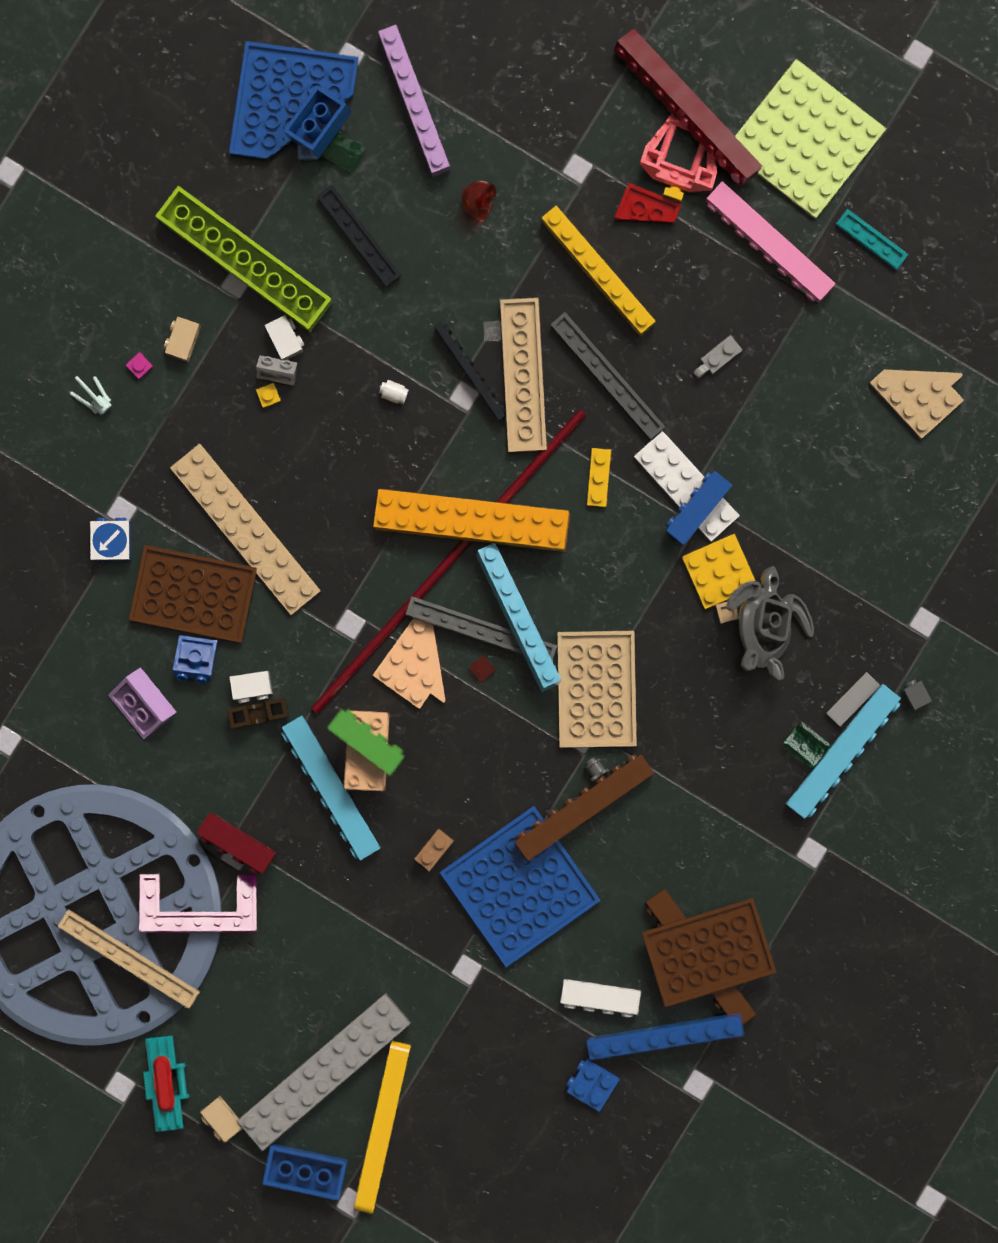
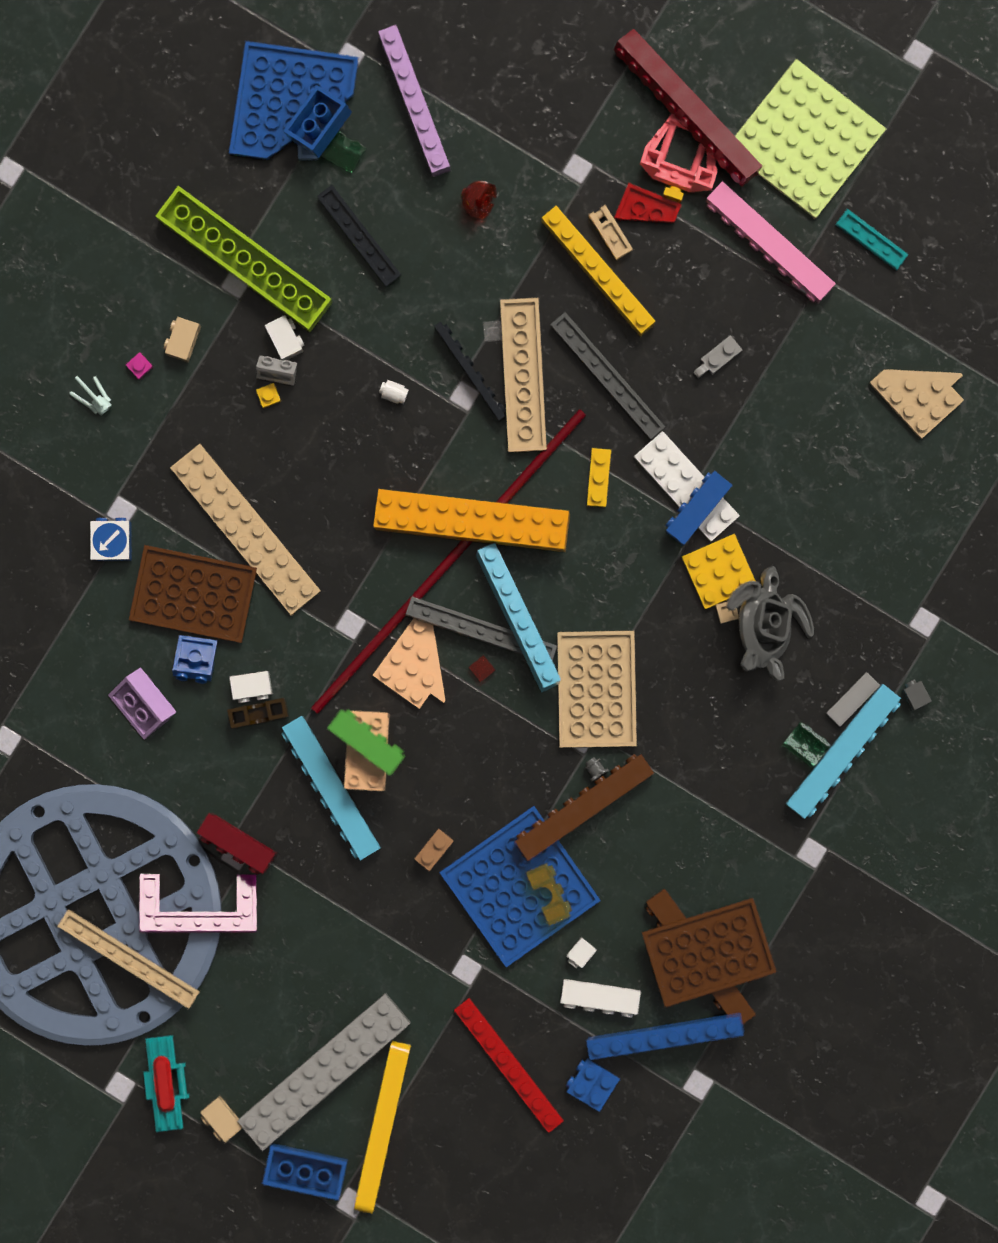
none -> red plate [454,998,564,1133]
none -> clear yellow arch [526,863,572,926]
none -> white brick [567,937,596,968]
none -> tan plate [589,205,633,260]

